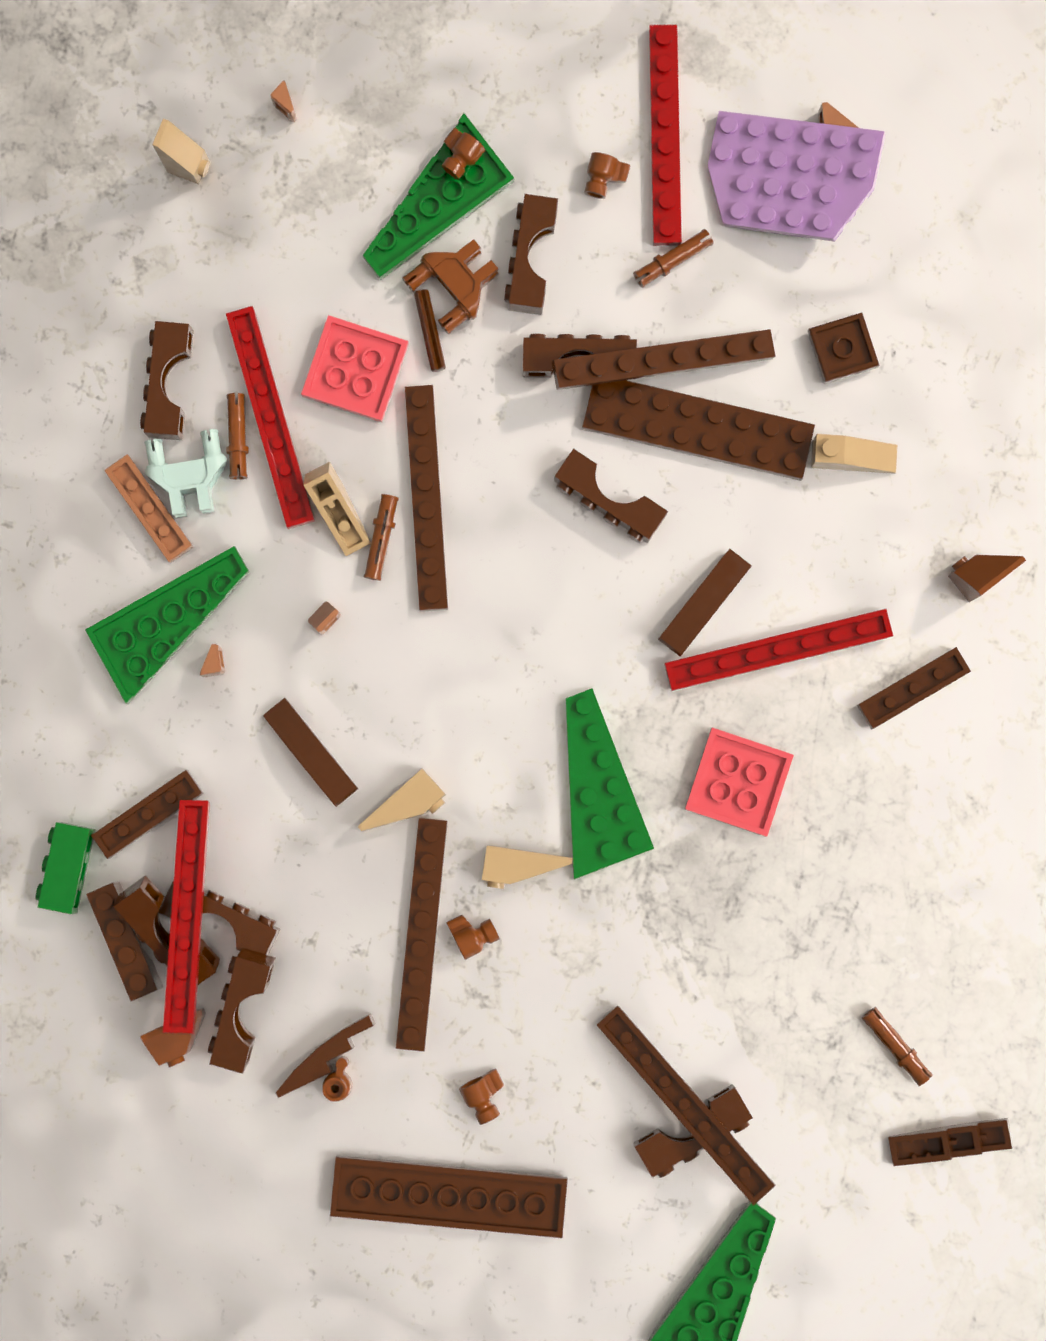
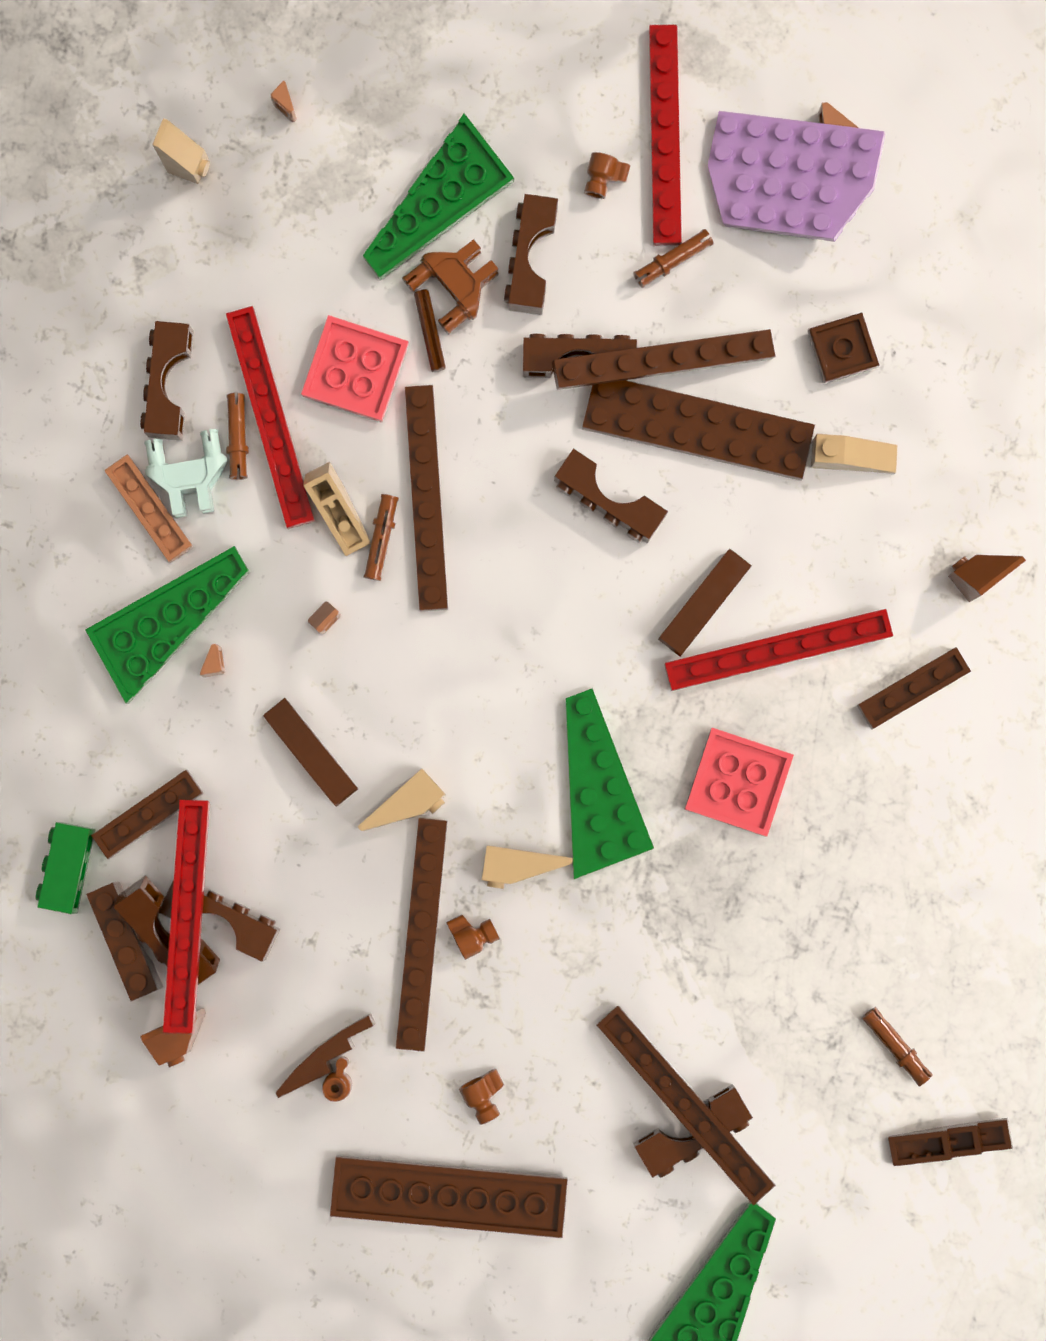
reddish brown arch [208,948,276,1074] -> none
dark orange piece [441,128,485,180] -> none

